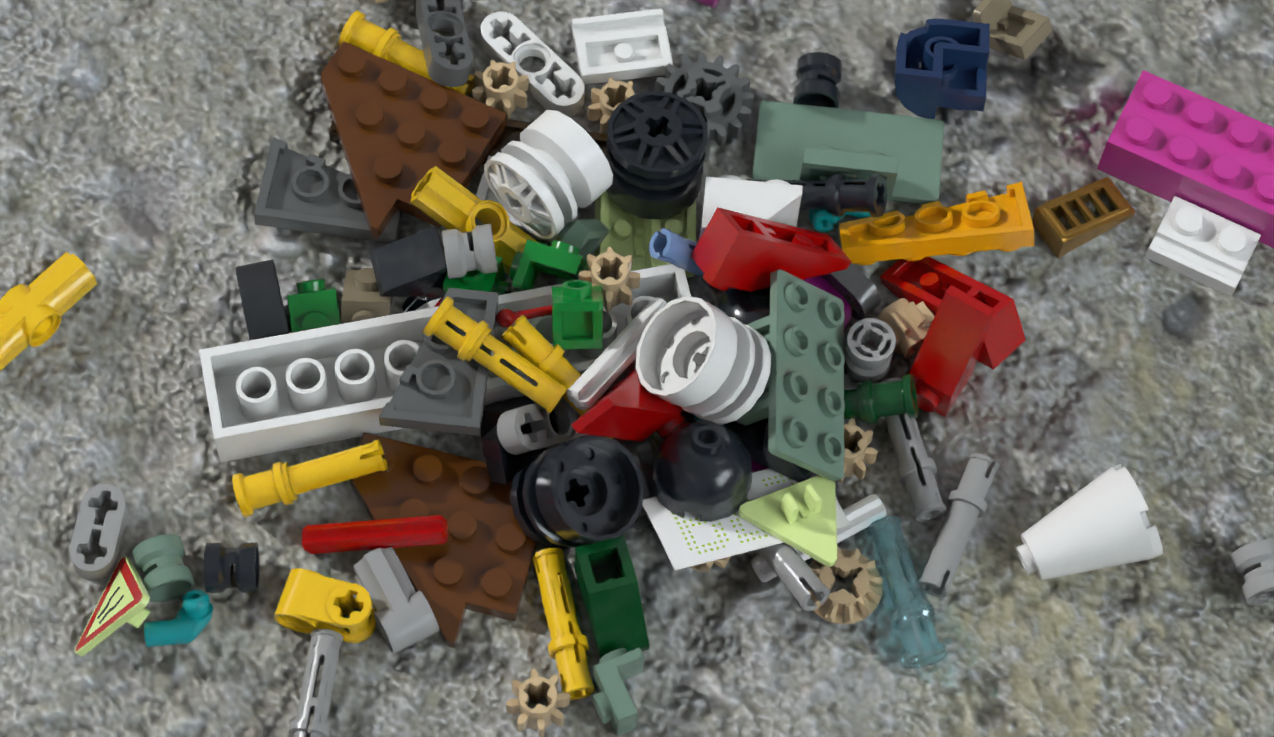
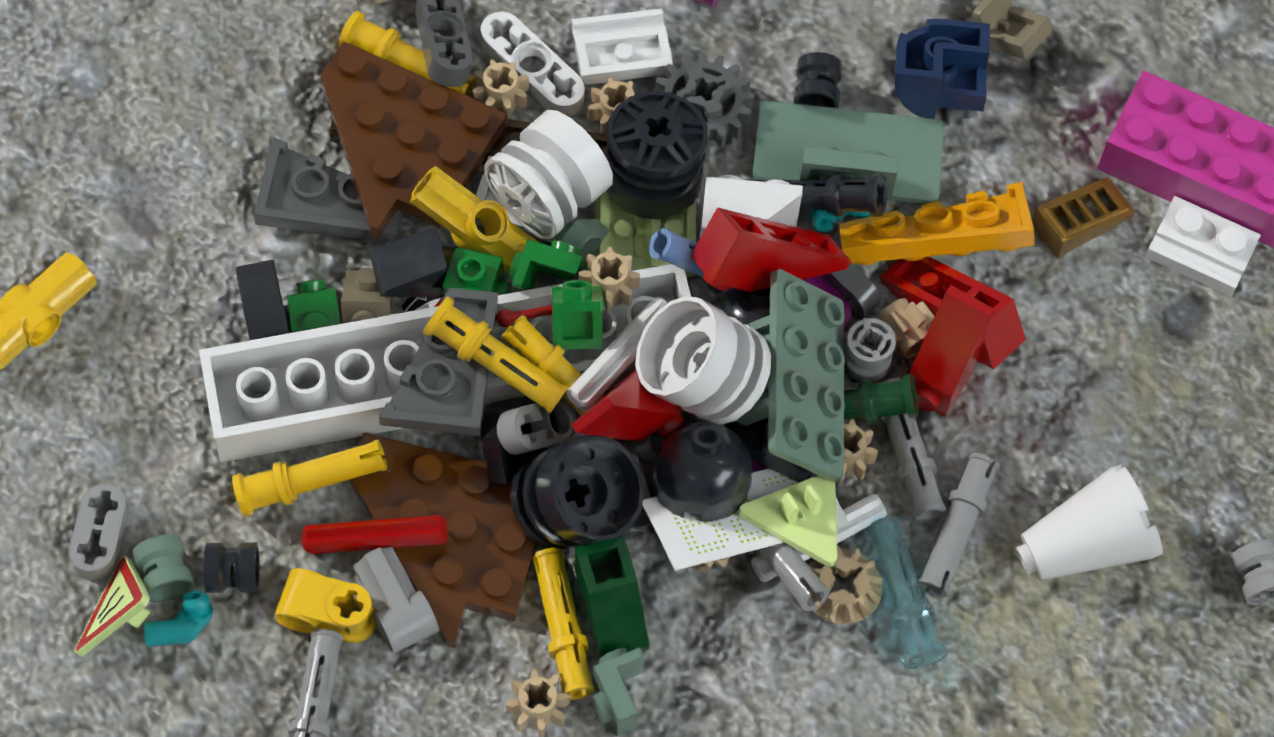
light grey wheel [442,224,498,279] -> none

